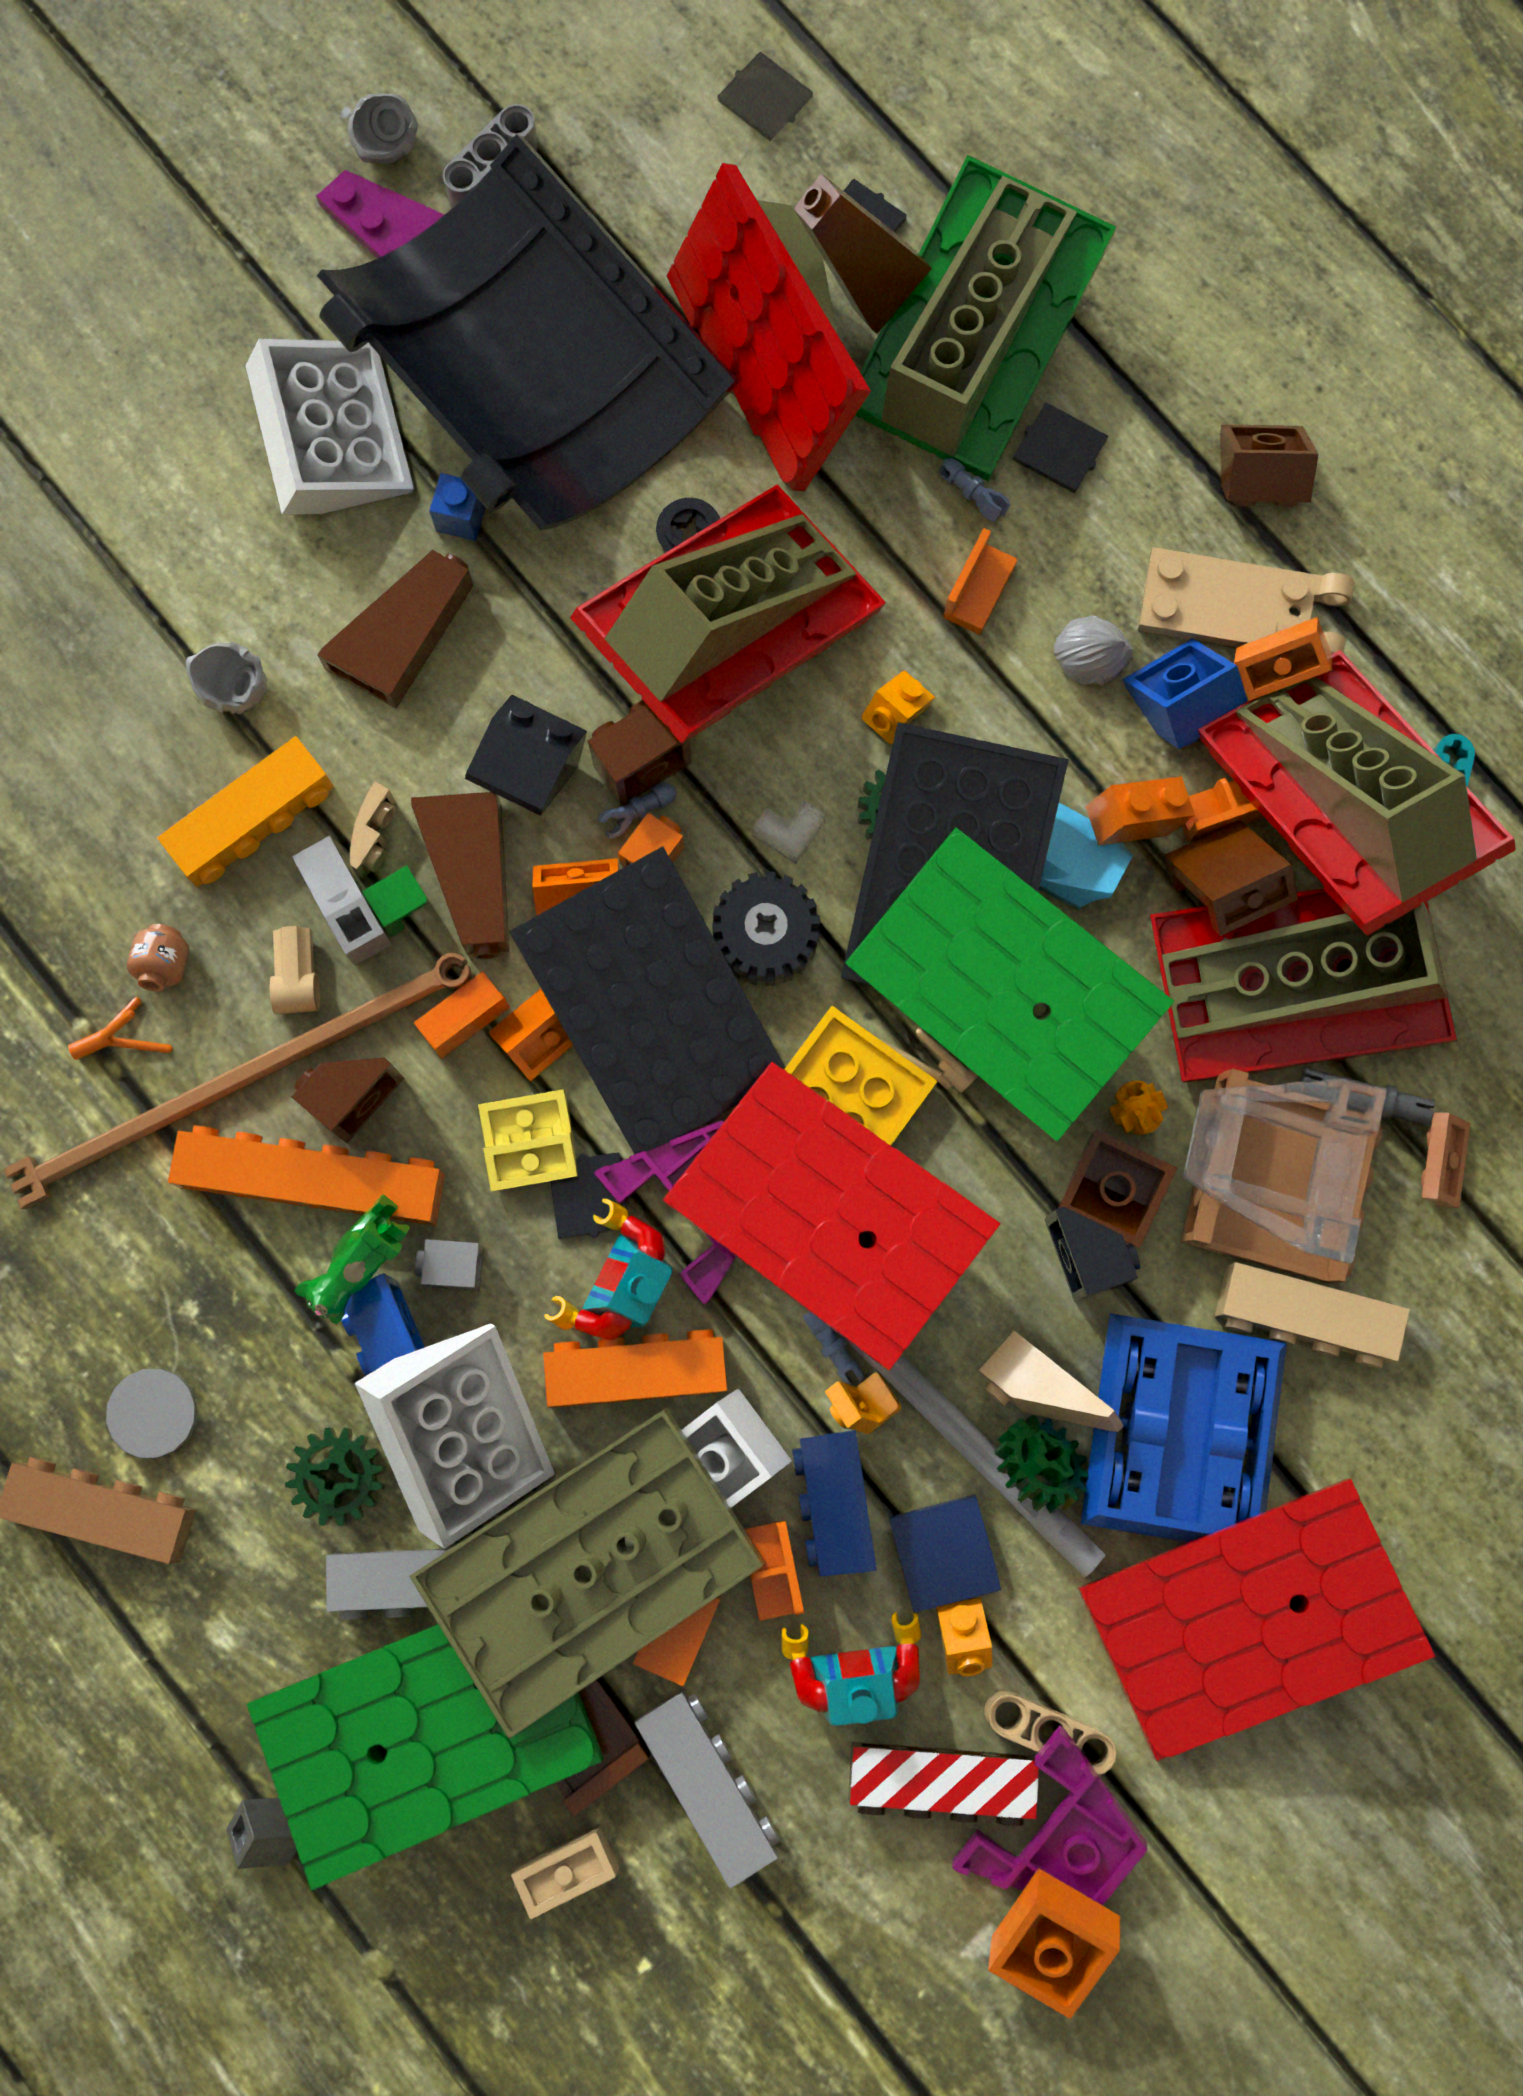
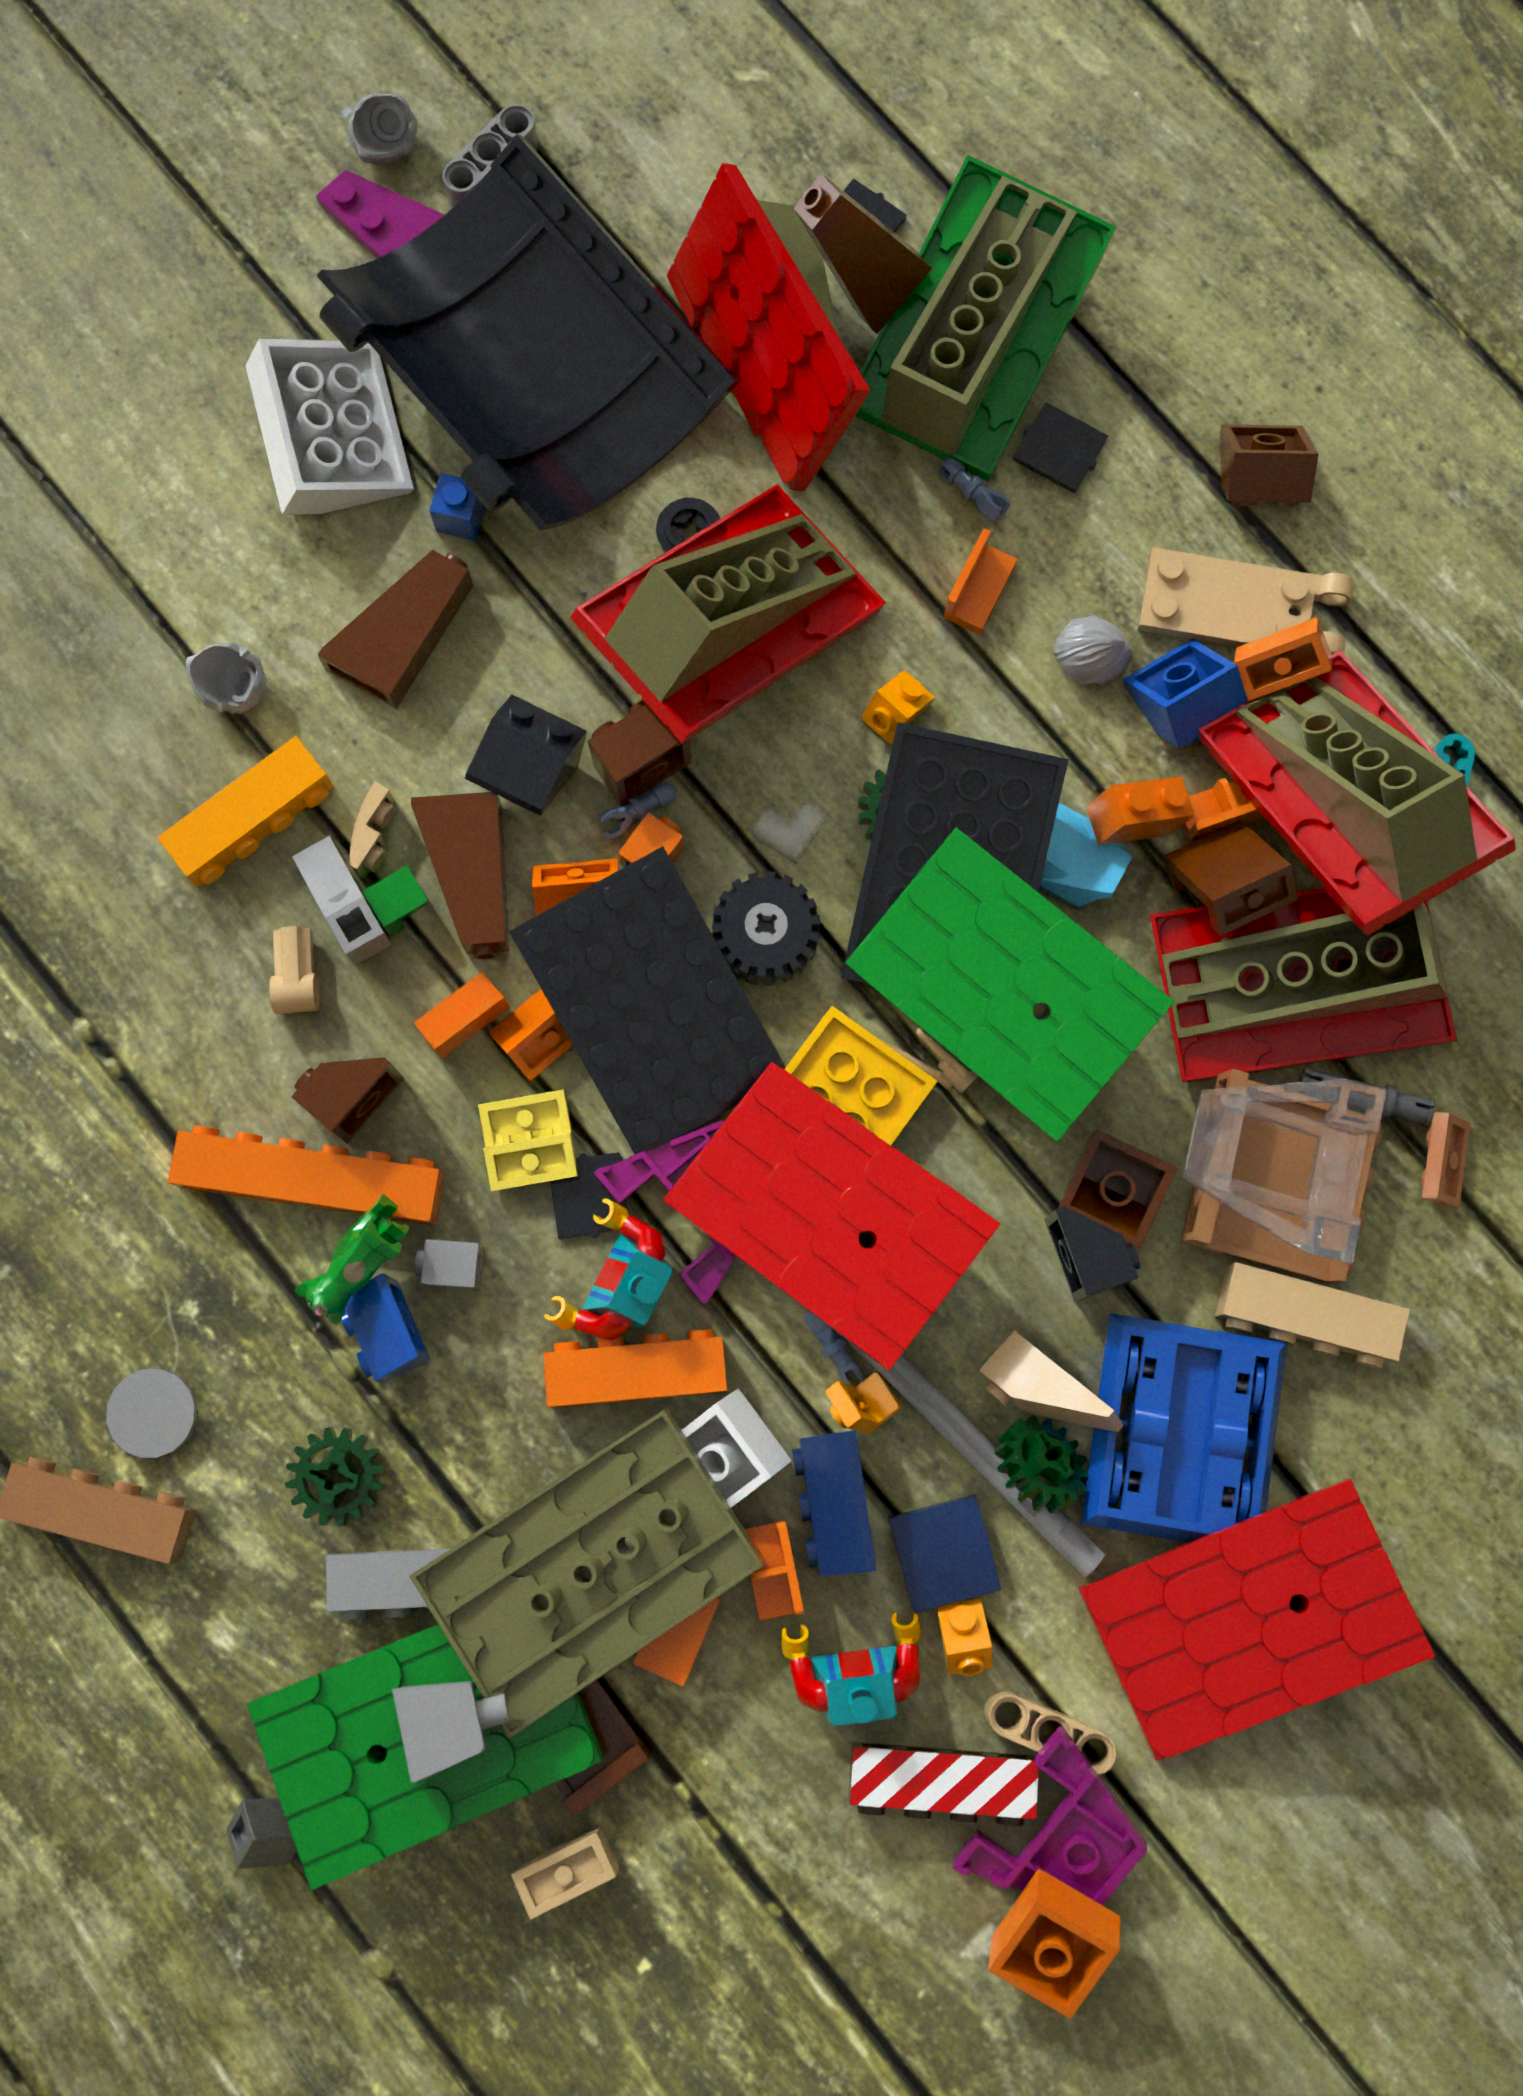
medium nougat hinge [3,953,471,1210] -> none
orange plant [68,997,173,1060] -> none
nougat head [127,924,189,992] -> none
white slope [355,1324,555,1549] -> none
light grey brick [634,1688,781,1889] -> none
clear smoke piece [717,51,813,141] -> none
light orange gear [1109,1080,1168,1135] -> none
none -> light grey torso [392,1681,510,1783]

